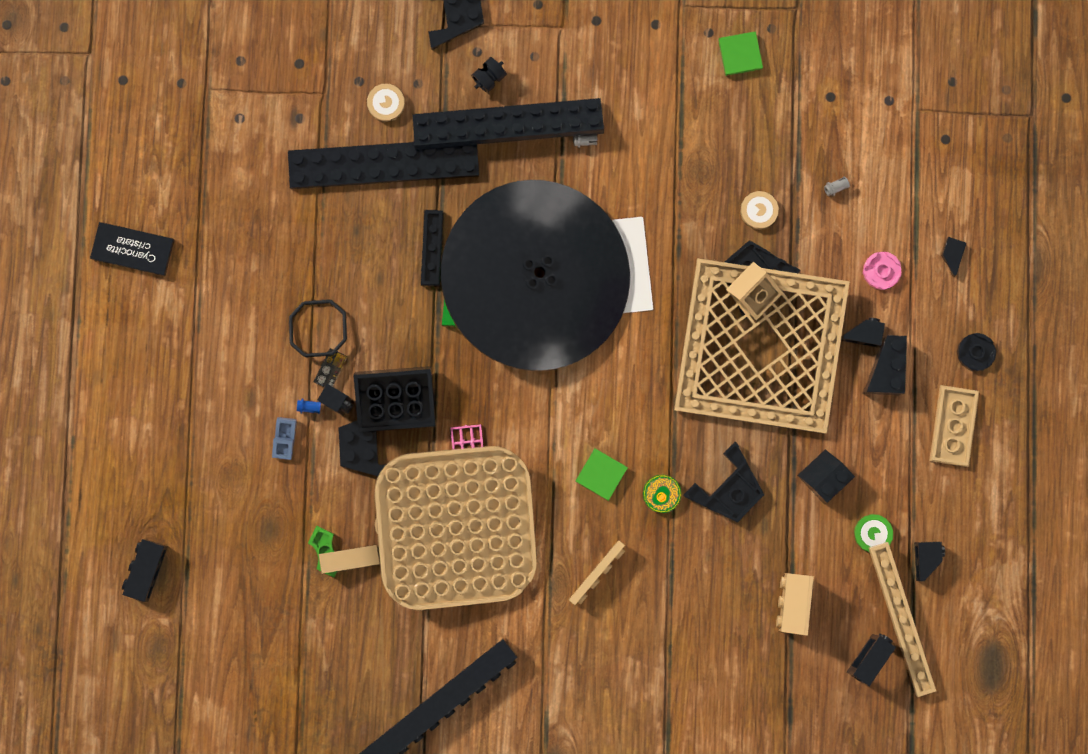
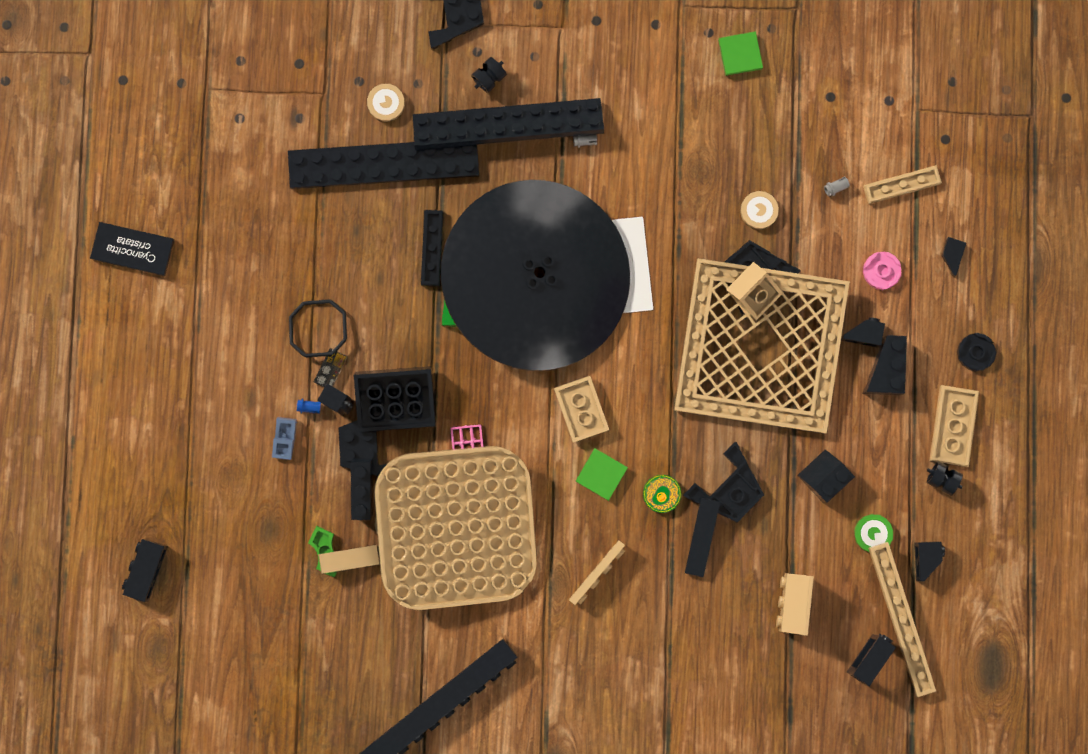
none -> black brick [351,459,373,520]
none -> tan plate [554,376,609,443]
none -> black tile [685,497,720,577]
none -> tan tile [863,165,942,204]
none -> black wheel [926,461,963,496]

